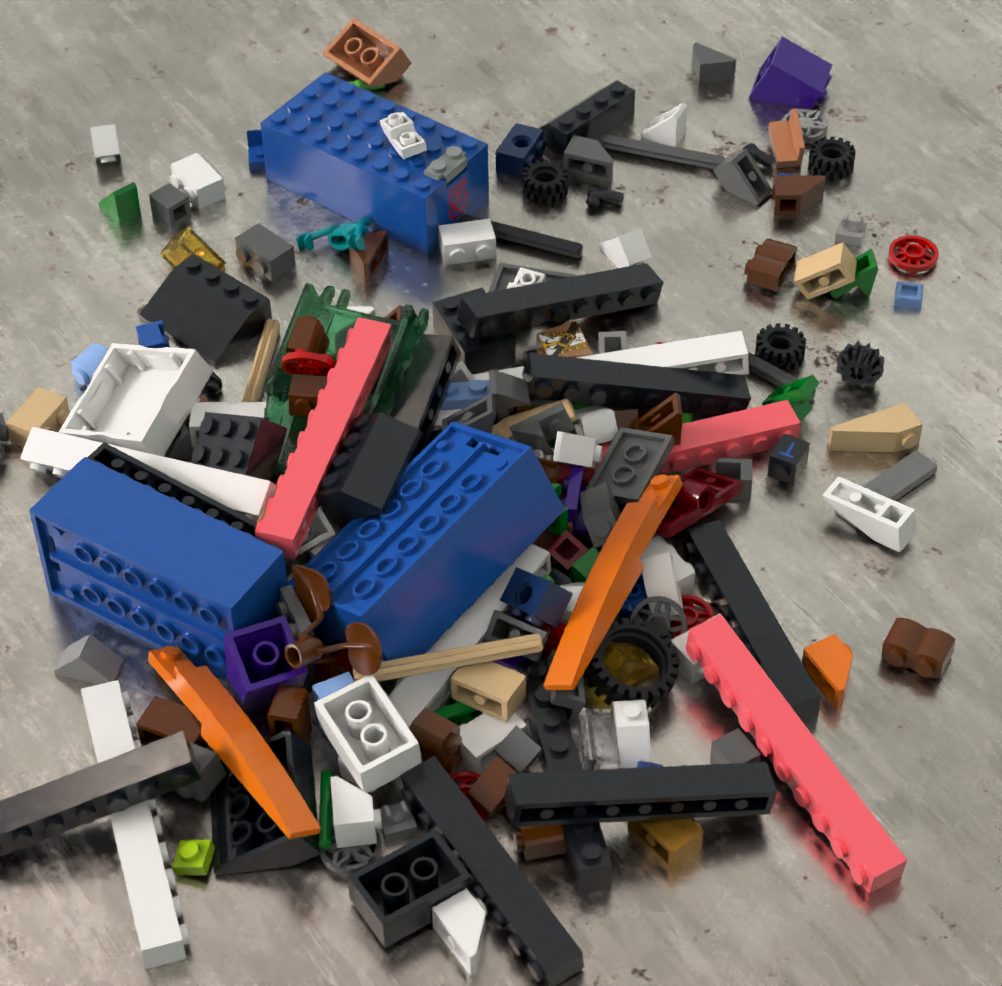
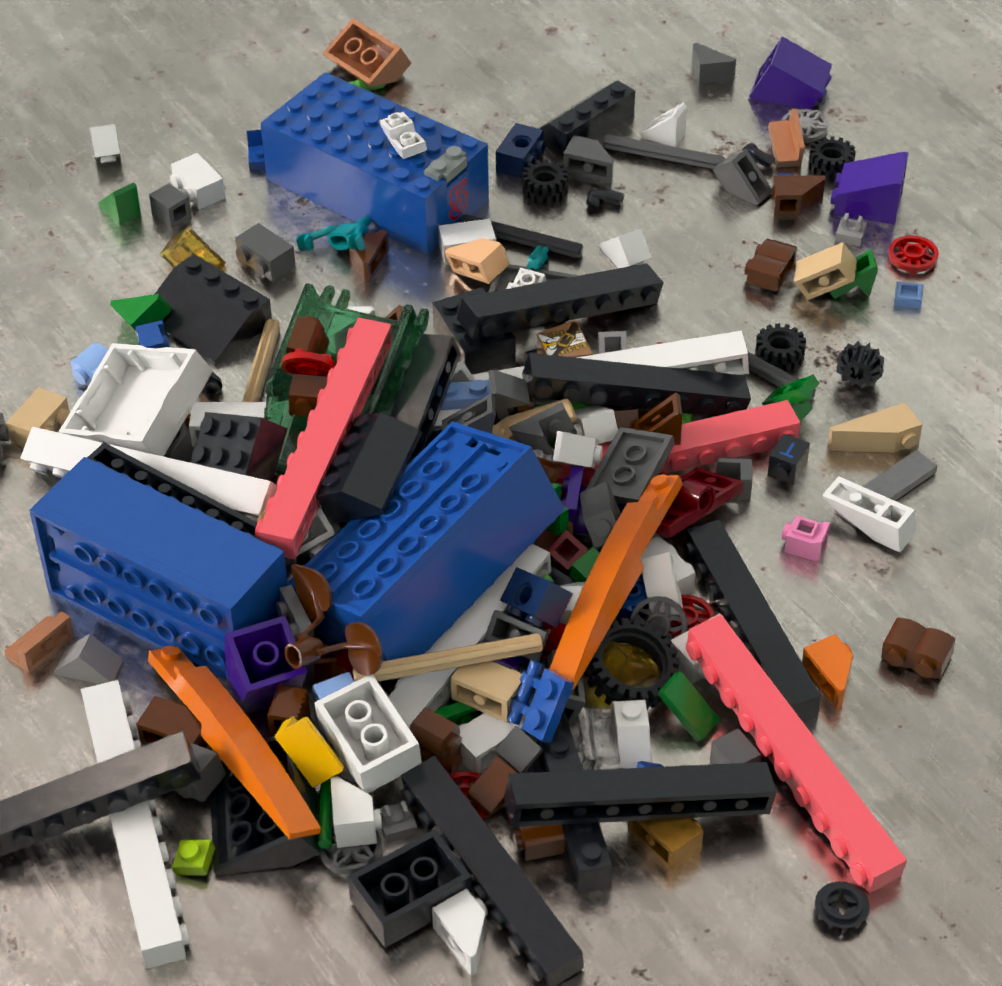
none -> nougat panel [4,611,75,673]
none -> green slope [110,294,171,331]
none -> yellow panel [274,716,344,788]
none -> light nougat slope [444,238,510,284]
none -> blue plate [508,660,574,743]
none -> teal axle [526,245,549,271]
none -> green tile [657,671,720,742]
none -> bright pink window [781,515,830,563]
none -> black gear [814,881,870,932]
none -> dark purple slope [830,152,909,225]

